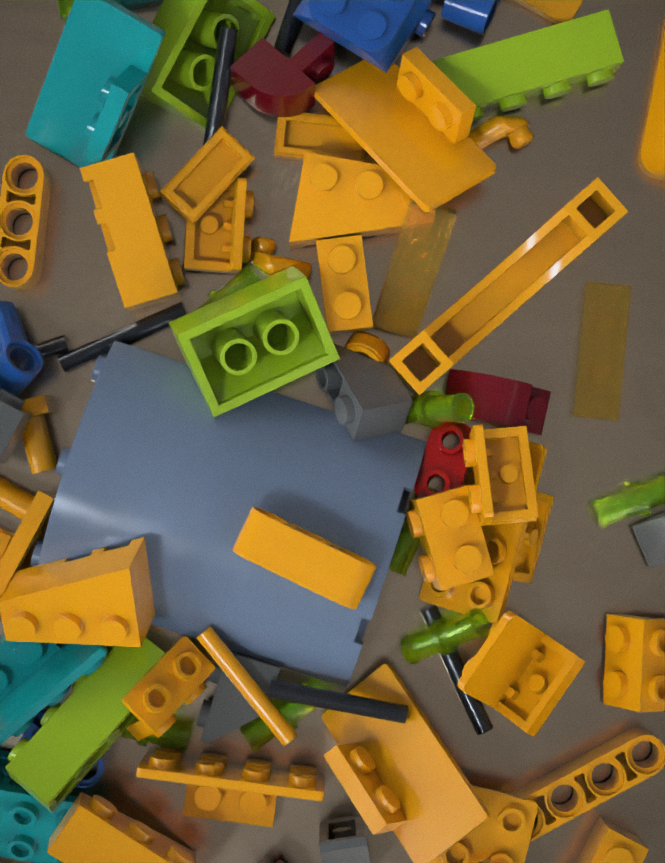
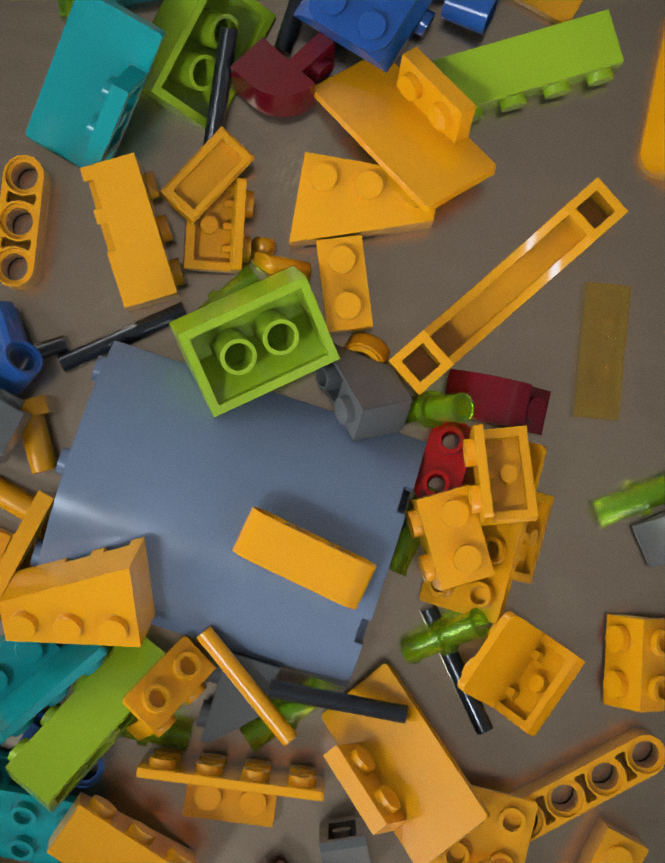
light orange tile [274,113,365,162] -> none
clear yellow tile [372,198,457,338] -> none
light orange arm [469,116,534,150] -> none

